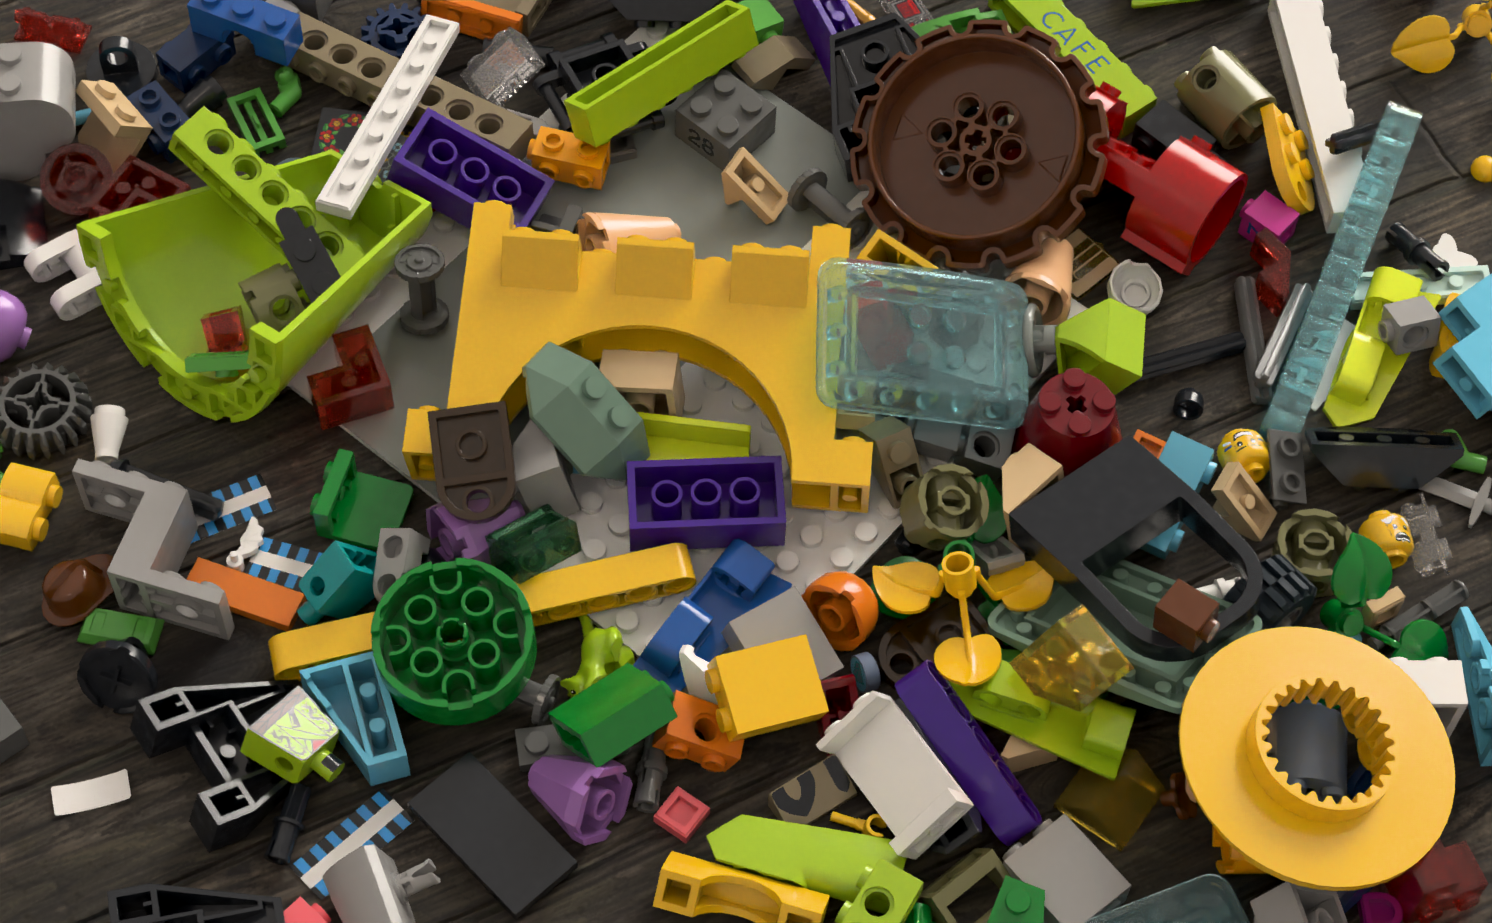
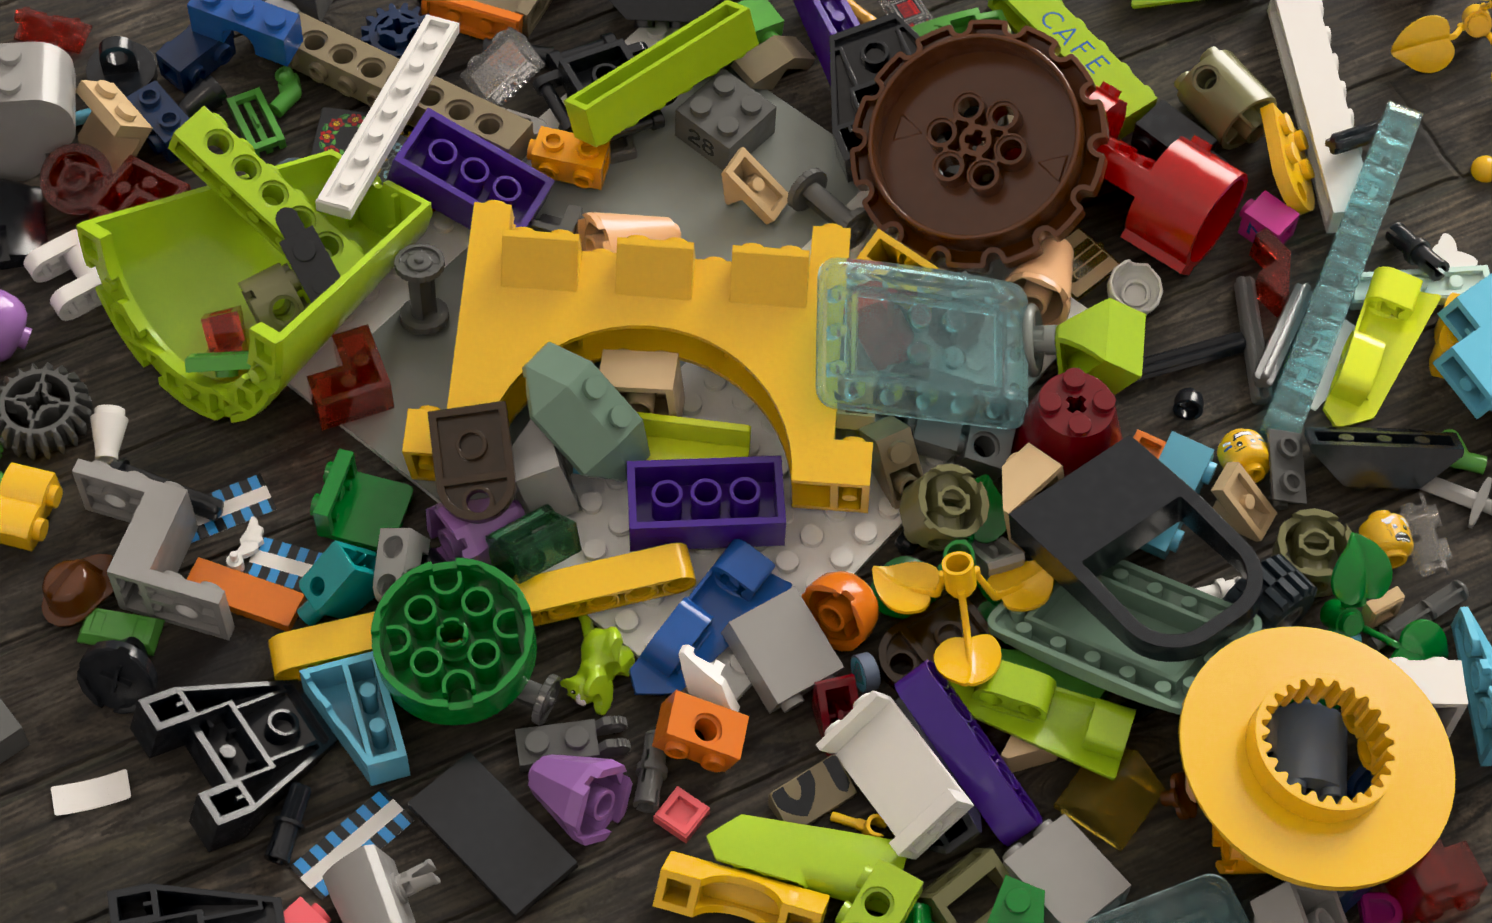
lime torso [240,685,345,783] -> none
green brick [548,663,678,768] -> none
yellow brick [705,634,829,742] -> none
clear yellow slope [1009,604,1134,712] -> none
reddish brown brick [1153,578,1221,653] -> none
light grey brick [1378,295,1441,356] -> none

